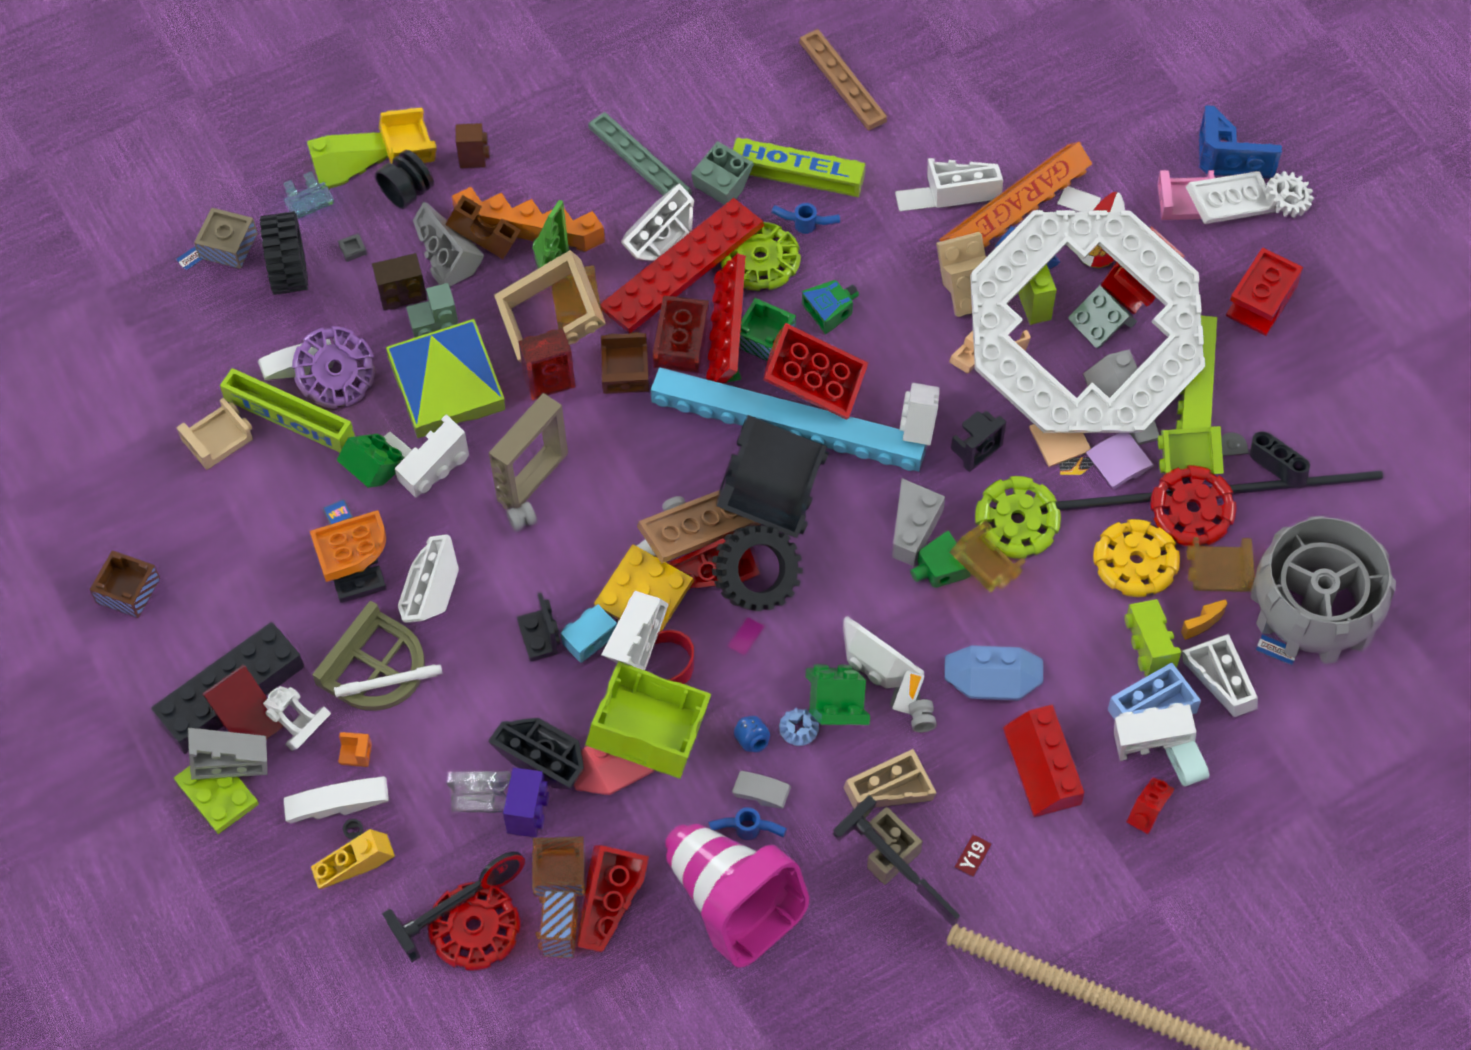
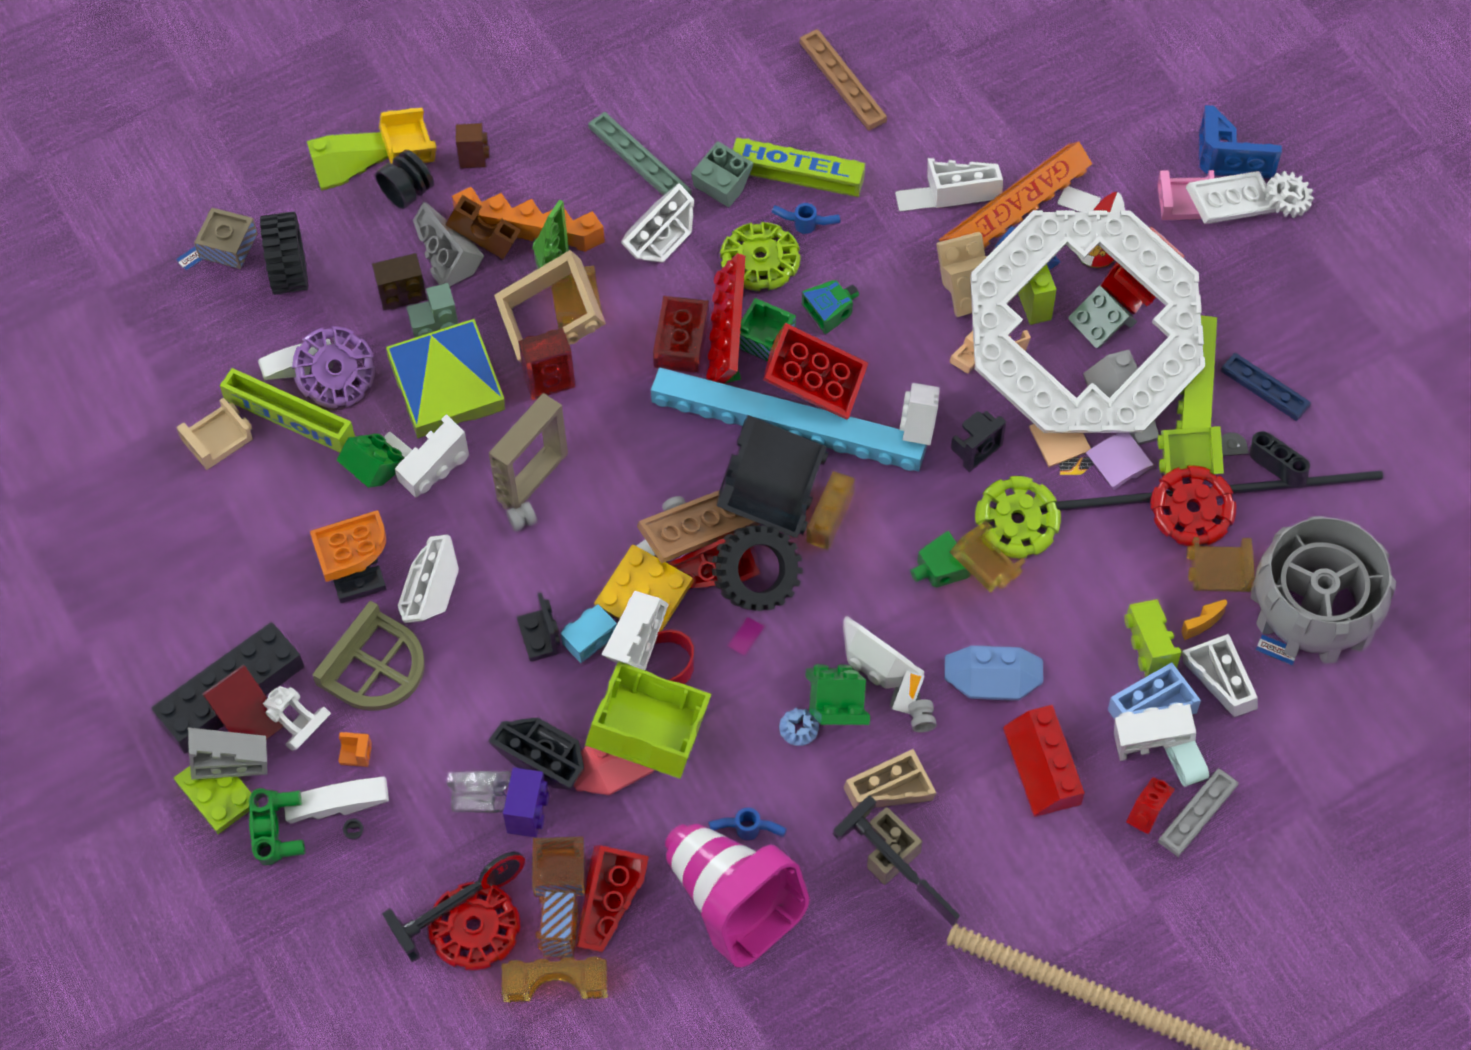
reddish brown container [89,550,161,618] -> none
clear light blue plate [283,171,334,219] -> none
yellow slope [311,829,395,889] -> none
blue tile [322,499,353,525] -> none
white piece [334,664,443,698] -> none
dark grey tile [338,233,367,262] -> none
red plate [599,198,764,334] -> none
reddish brown panel [600,332,649,394] -> none
light grey slope [732,771,791,809] -> none
blue head [734,716,770,752] -> none
light grey wedge [892,478,945,567] -> none
dark red sticker [954,834,992,877] -> none
yellow plate [1093,519,1180,597] -> none
red torso [1226,247,1303,336] -> none
none -> green piece [249,788,305,865]
none -> clear yellow arch [502,957,608,1002]
none -> clear yellow brick [806,471,855,550]
none -> light grey tile [1158,768,1239,857]
none -> dark blue tile [1220,352,1311,422]

